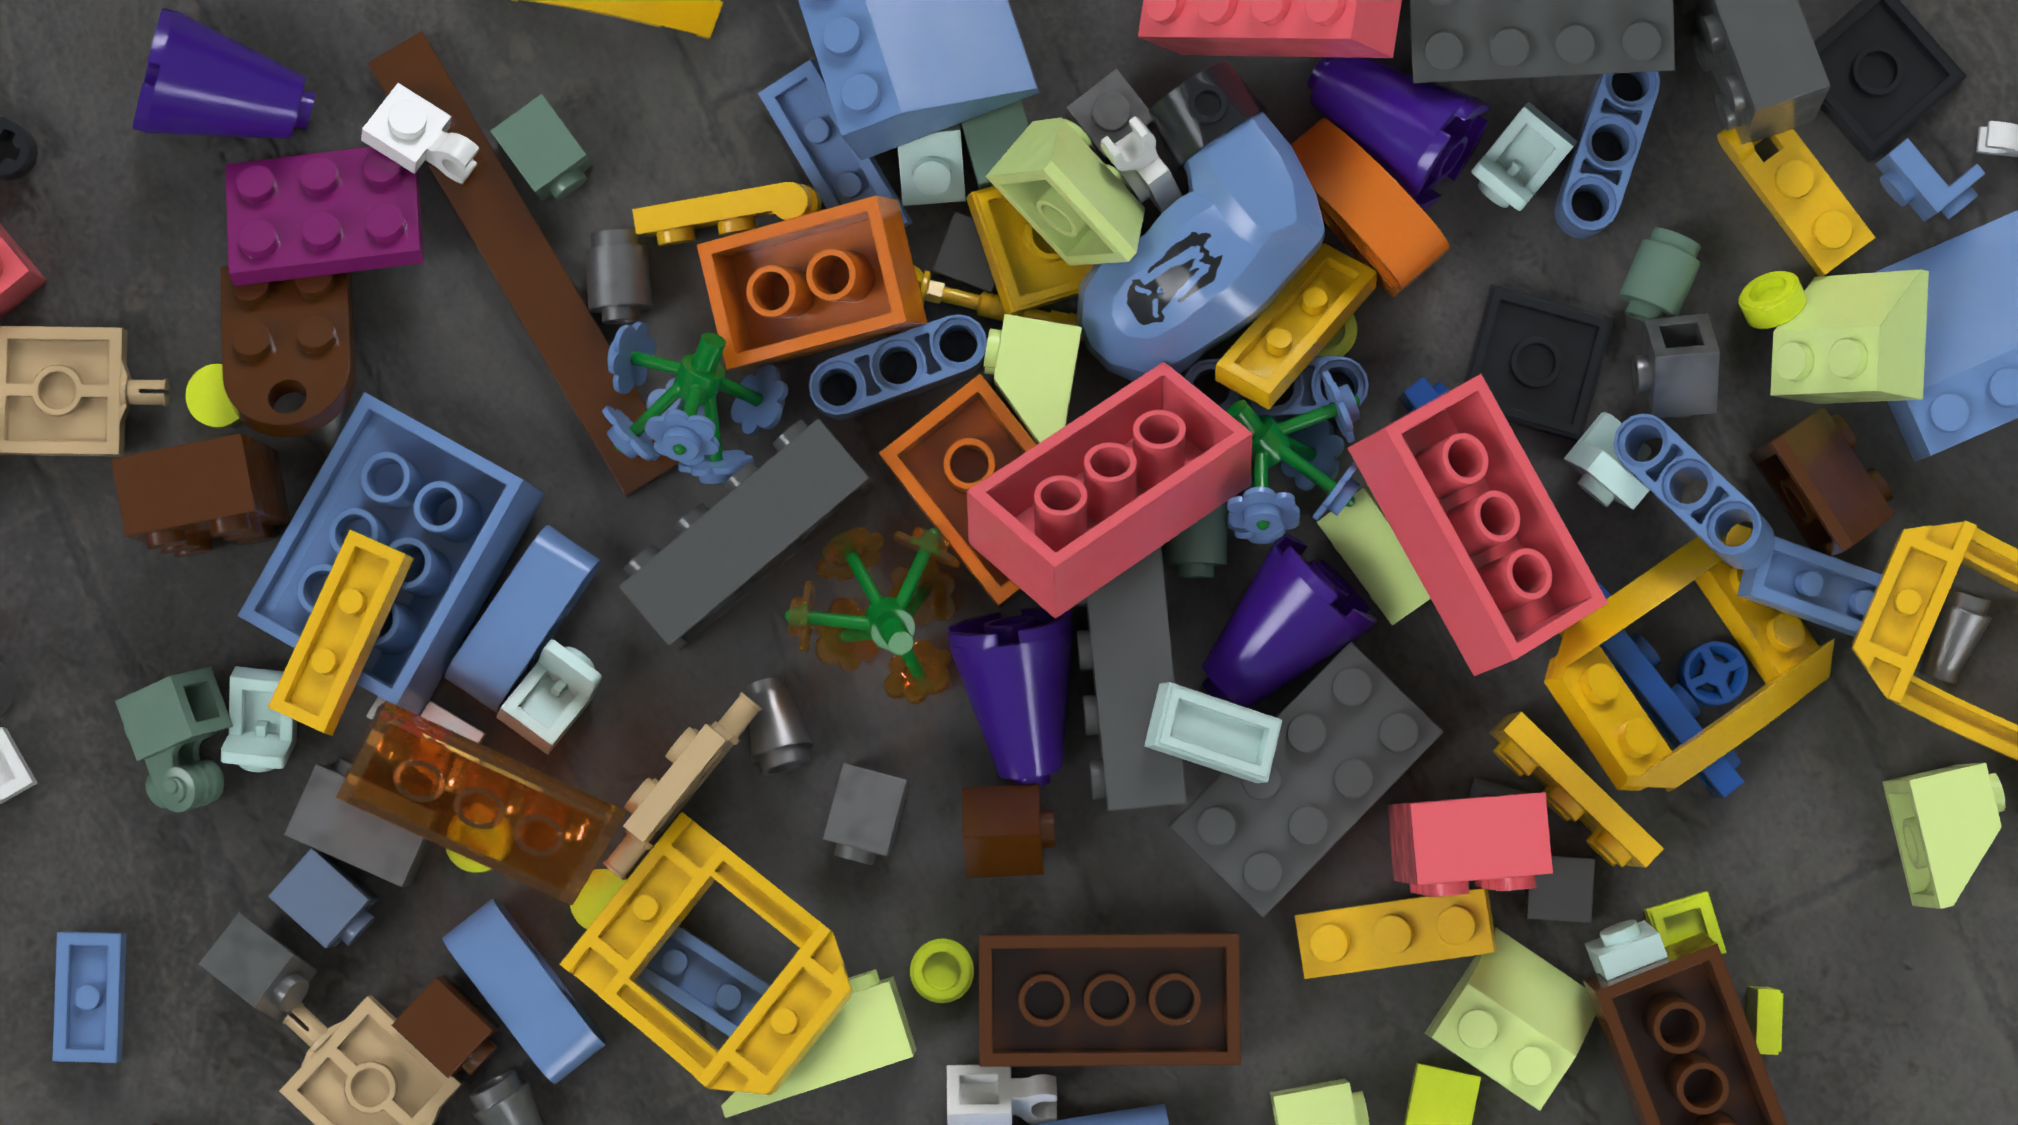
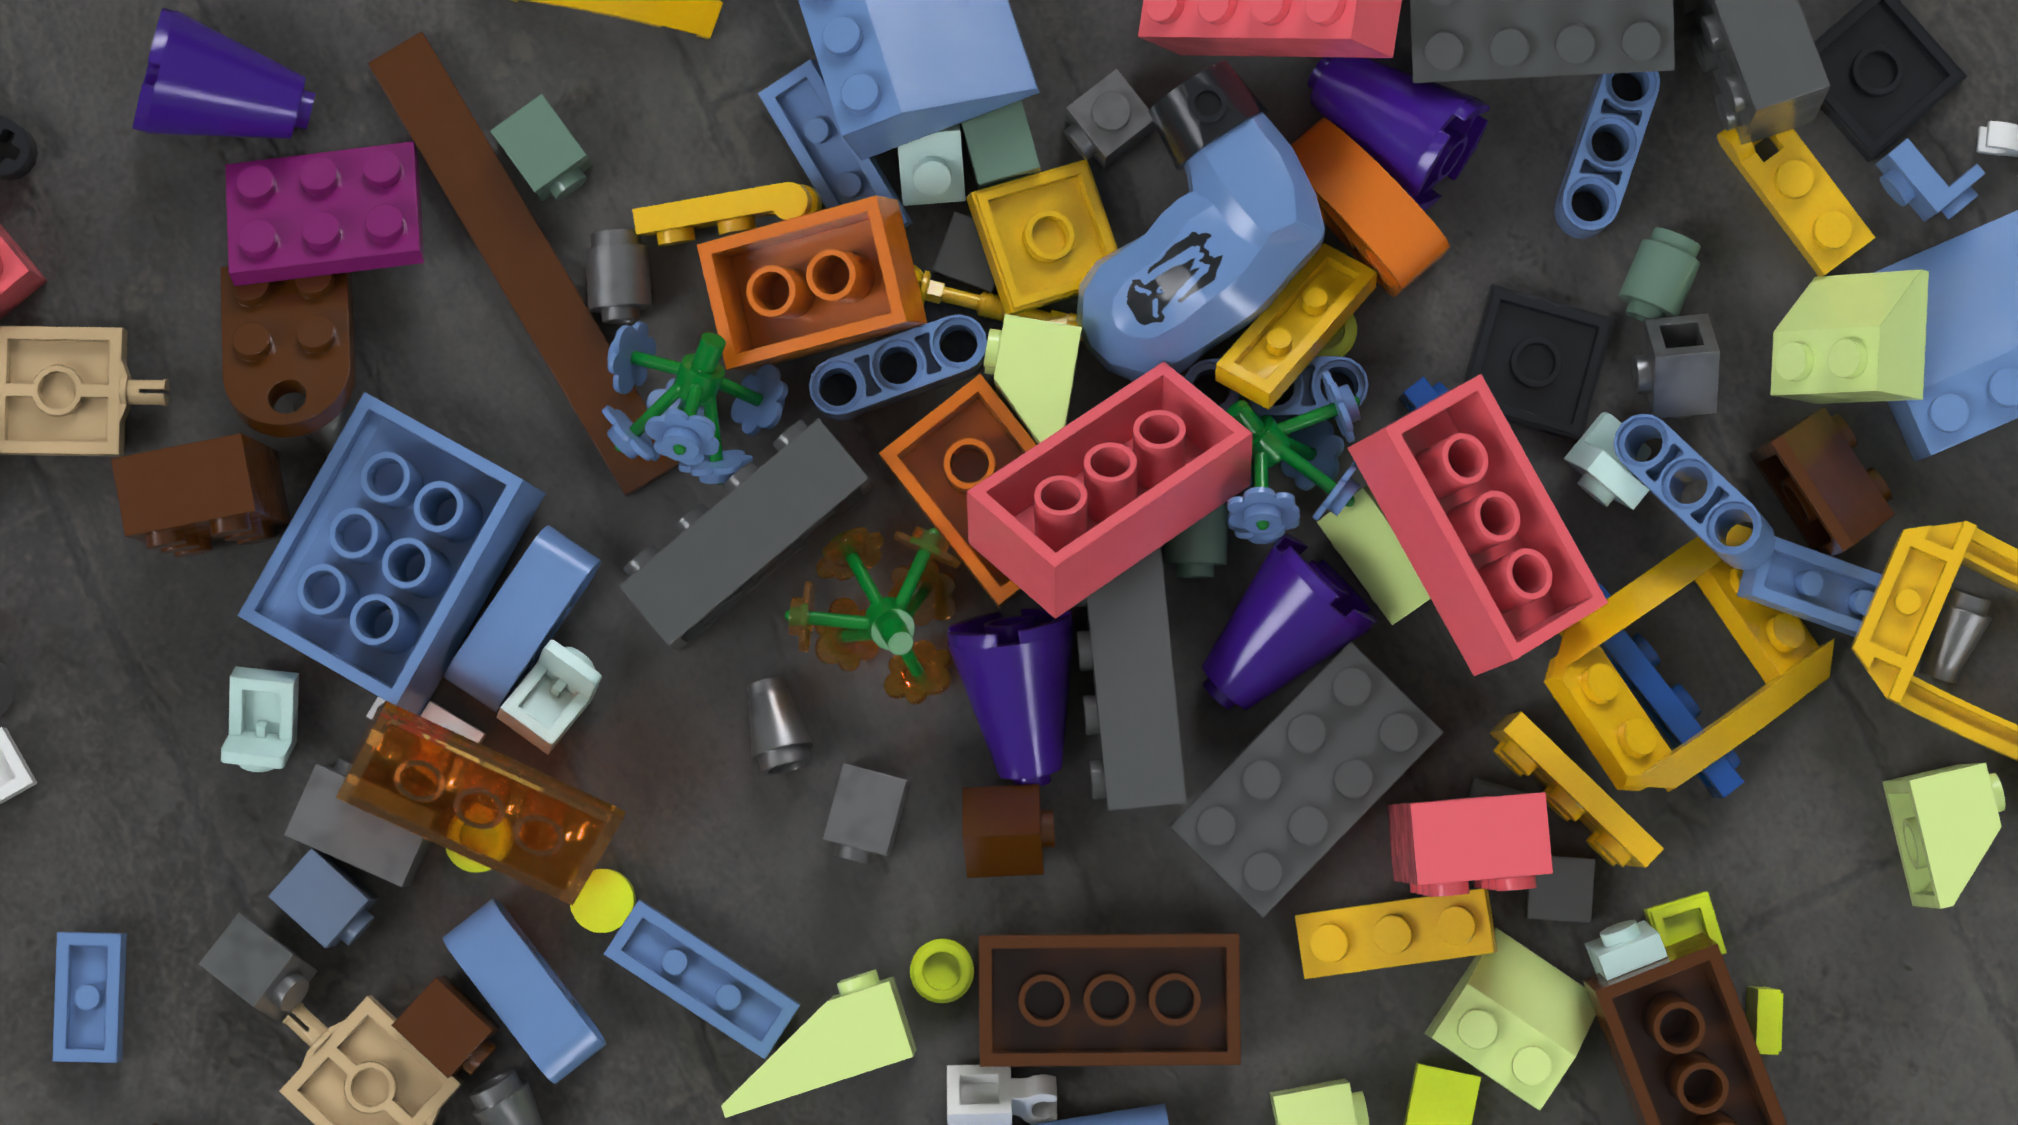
sand green brick [115,667,233,813] -> none
neon yellow tile [186,364,242,429] -> none
yellow plate [268,530,414,736] -> none
white plate [361,83,479,184] -> none
yellow wedge [560,812,853,1095] -> none
tan plate [603,692,762,880] -> none
yellowish green slope [985,117,1145,266] -> none
white plate [1101,117,1182,213] -> none
light aqua tile [1144,682,1282,783] -> none
light aqua bracket [1471,102,1578,211] -> none
blue wheel [1676,641,1749,706] -> none
neon yellow tile [1738,271,1807,329] -> none

